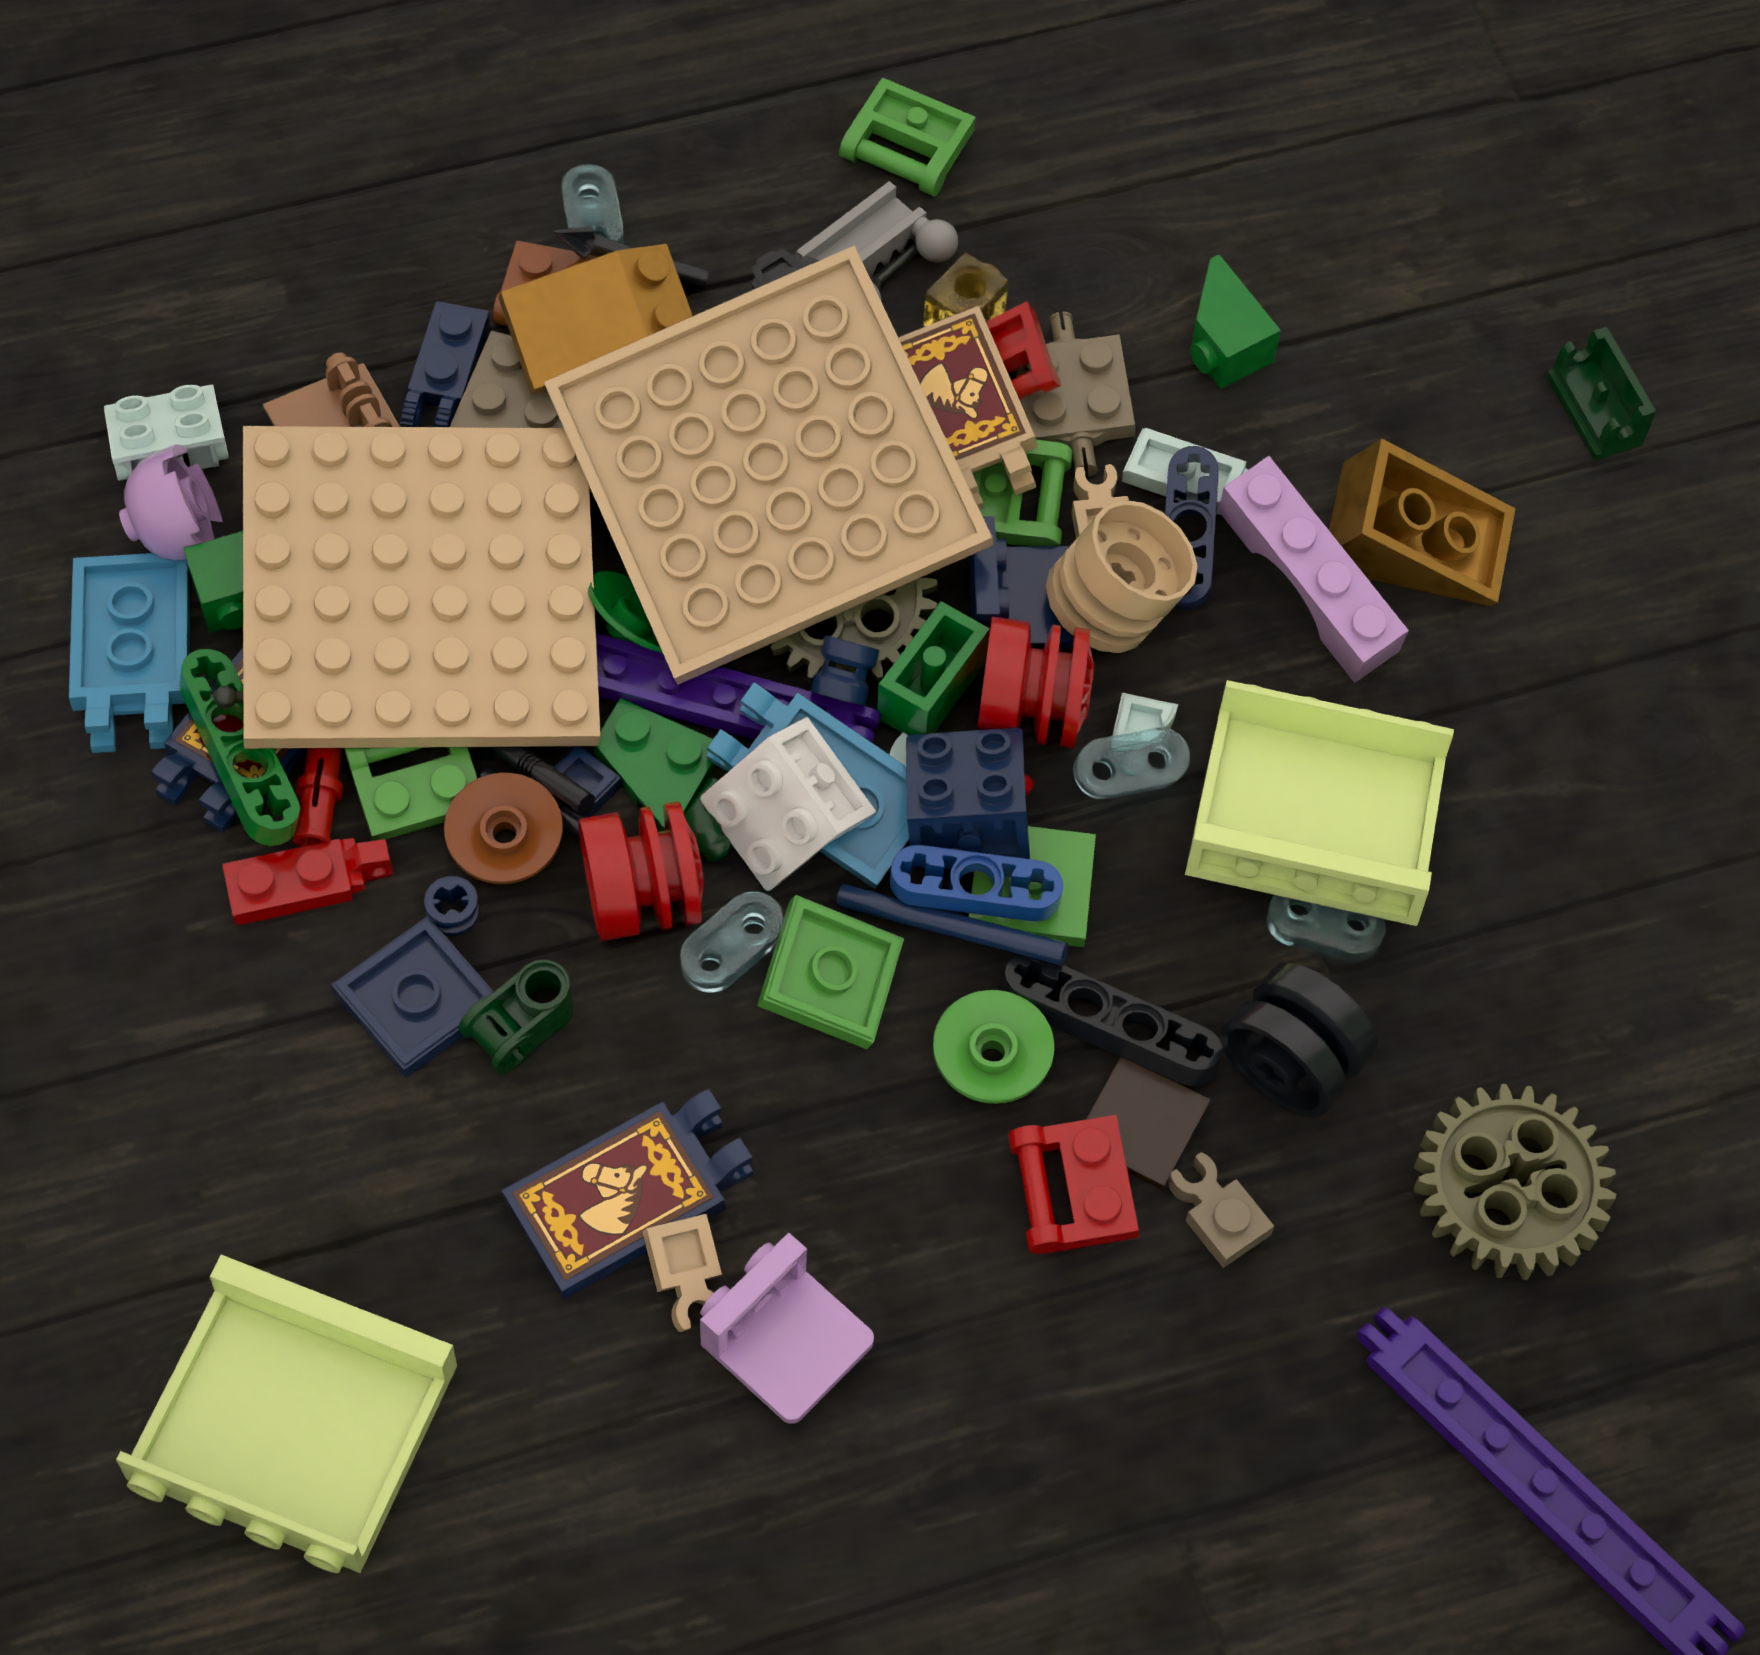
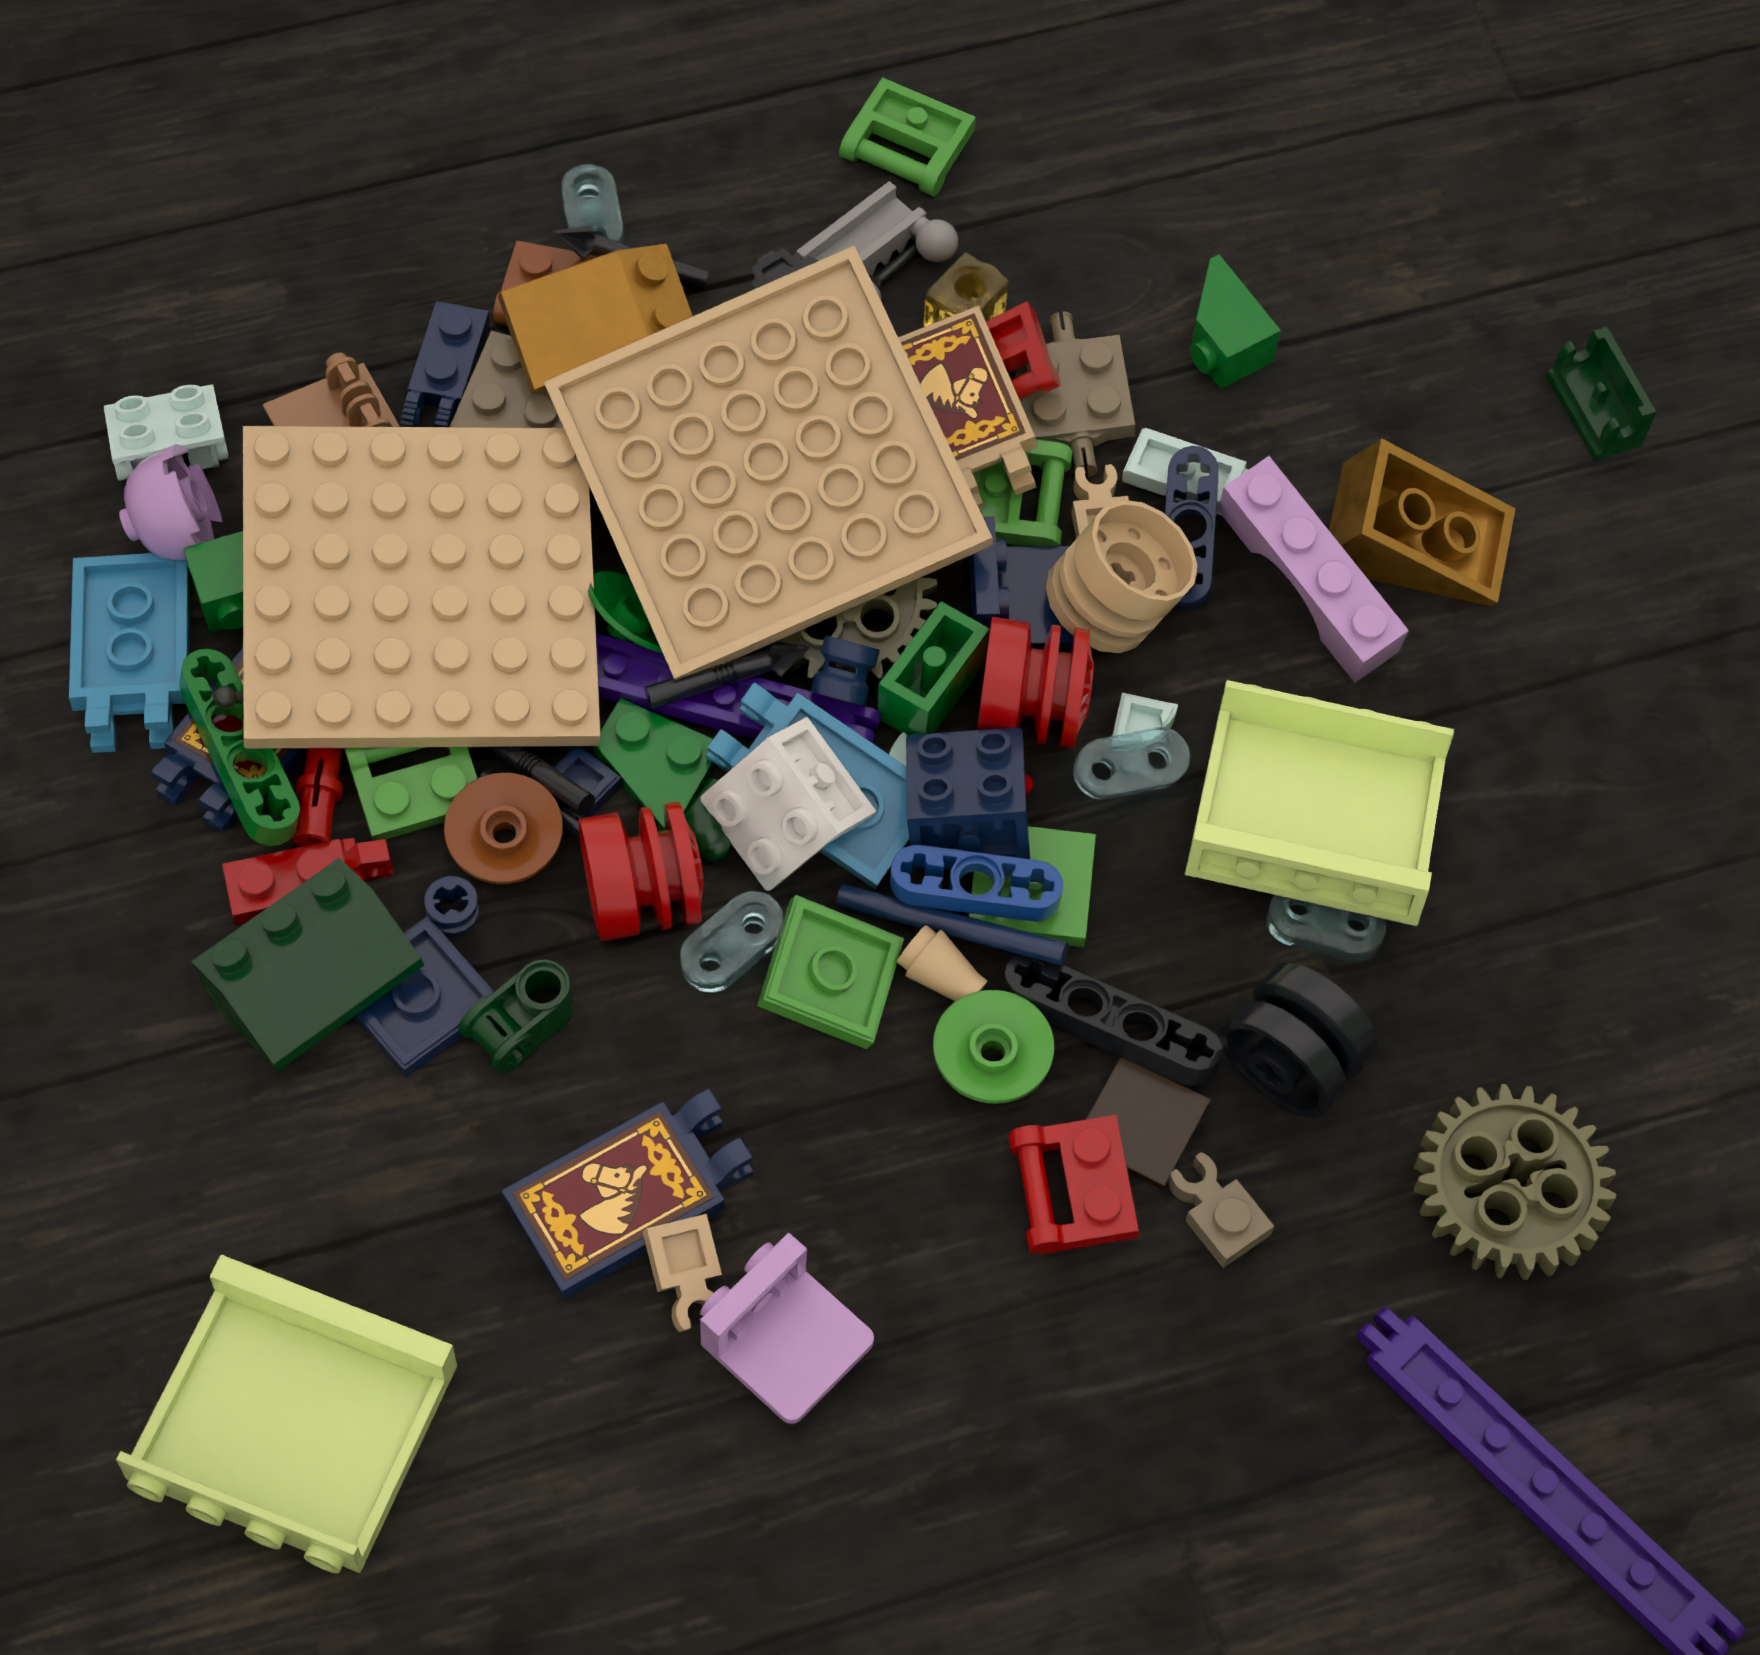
none -> dark green slope [191,858,425,1072]
none -> black piece [644,641,810,709]
none -> tan cone [897,925,988,1001]

